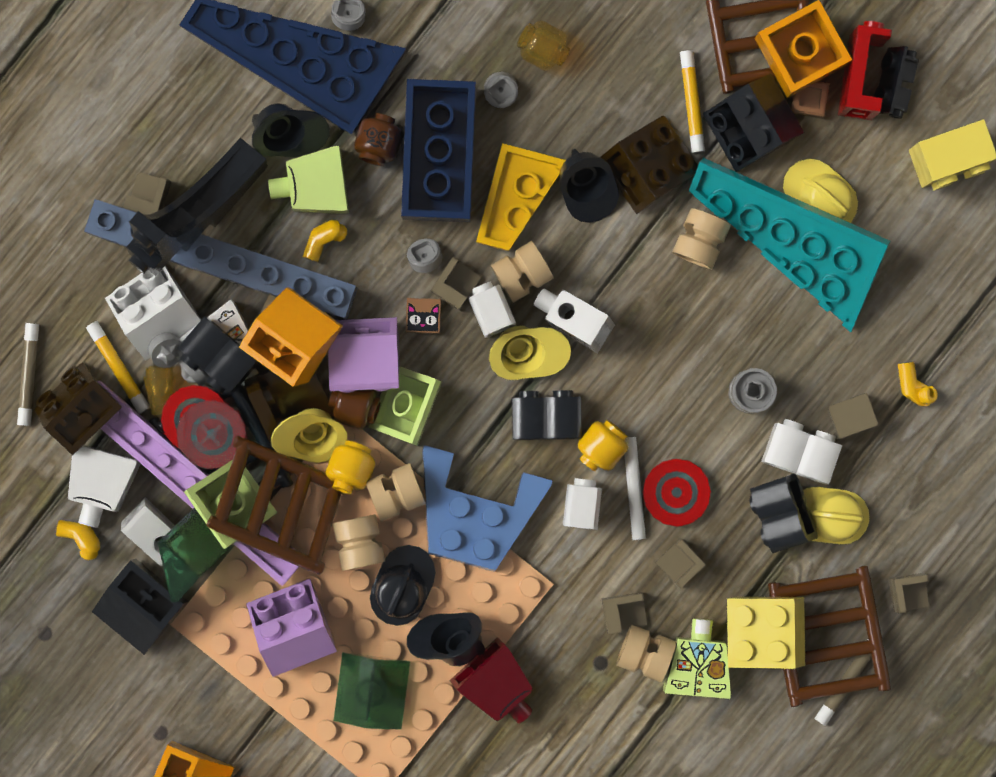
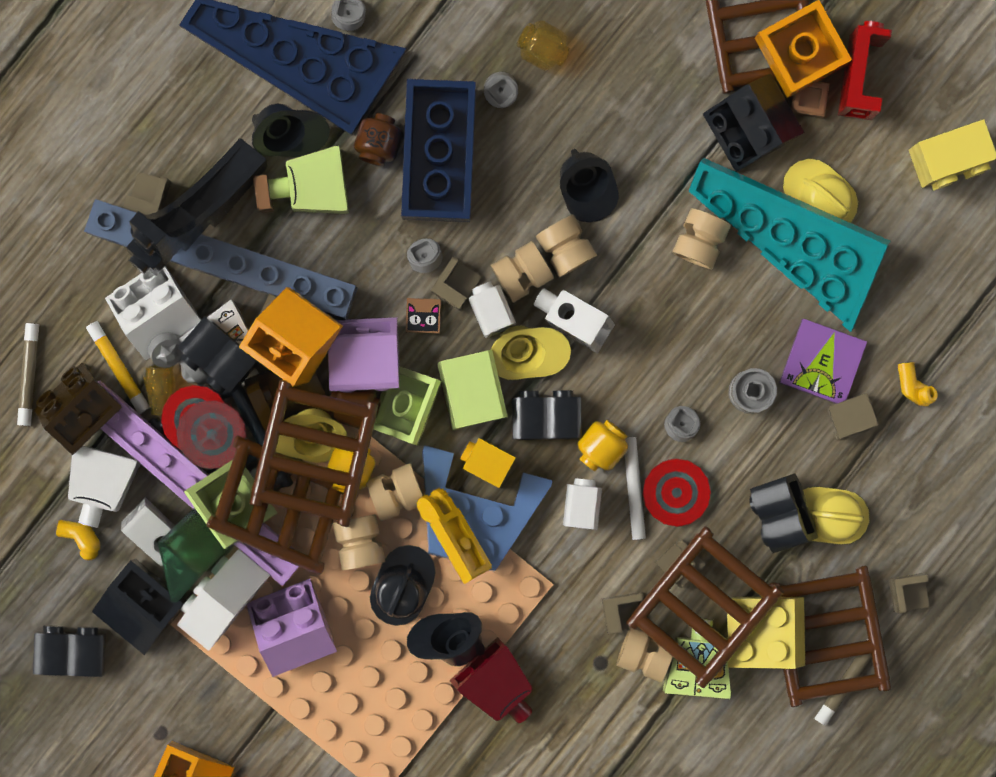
yellow arm [302,220,347,262] -> none
clear green slope [333,652,410,730] -> none
yellow wing [476,143,566,251] -> none
dark brown bracket [599,116,698,214] -> none
yellow bar [680,50,705,153] -> none
white brick [761,419,842,485] -> none
black hinge [874,46,919,119] -> none
none -> black brick [33,625,106,677]
none -> white brick [177,549,270,651]
none -> reddish brown bar [249,380,379,527]
none -> medium nougat tile [253,175,274,213]
none -> yellow hinge [416,488,492,584]
none -> yellowish green slope [437,350,508,430]
none -> yellow brick [460,438,516,488]
none -> tan wheel [536,214,597,278]
none -> reddish brown bar [626,526,784,688]
none -> light grey tile [664,406,700,442]
none -> medium lavender tile [779,319,867,404]

